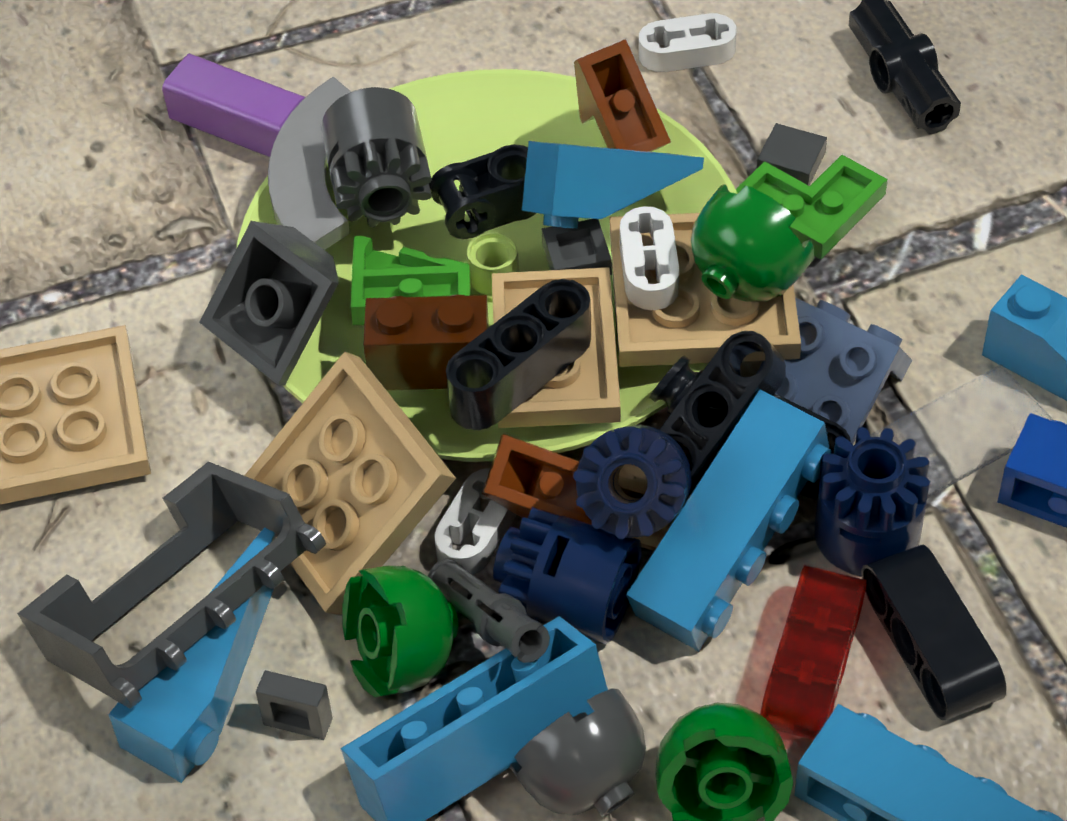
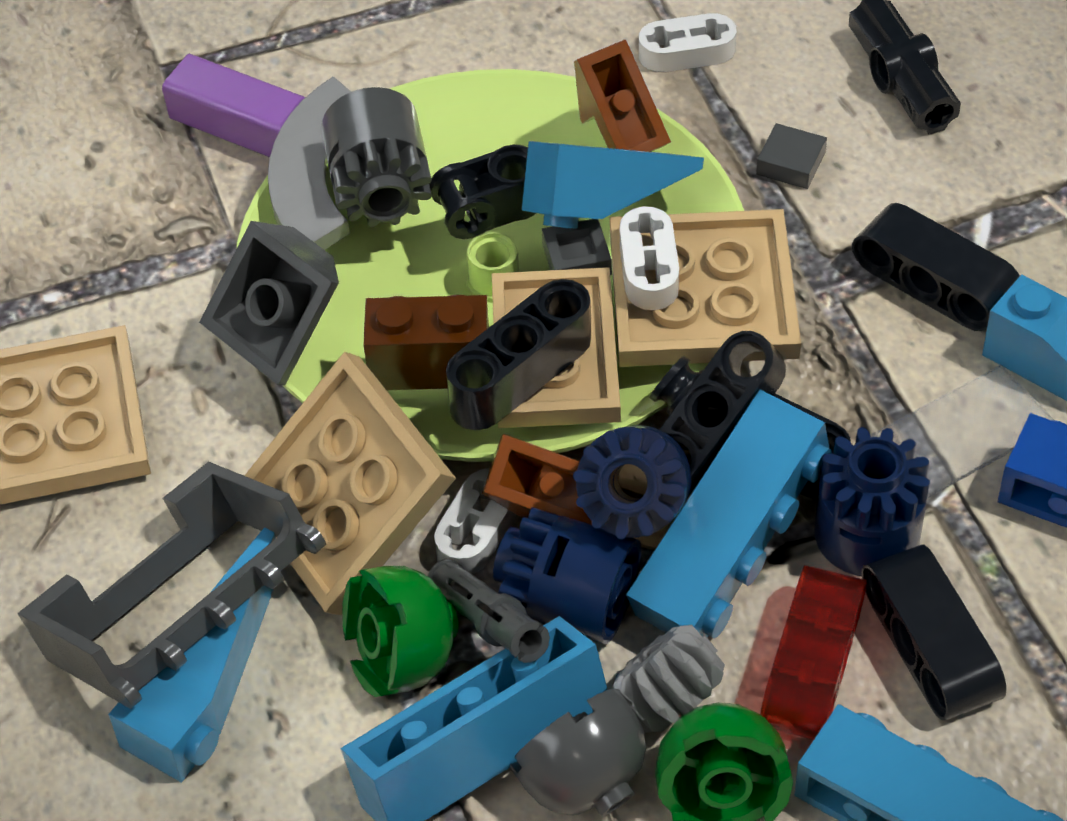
dark grey tile [255,670,333,740] -> none
bright green wing [350,236,471,325] -> none
green cylinder [691,184,815,302] -> none
bright green plate [736,155,888,259] -> none
sand blue bracket [756,298,912,444] -> none
none -> light grey gear [613,625,725,733]
none -> black beam [852,203,1020,331]

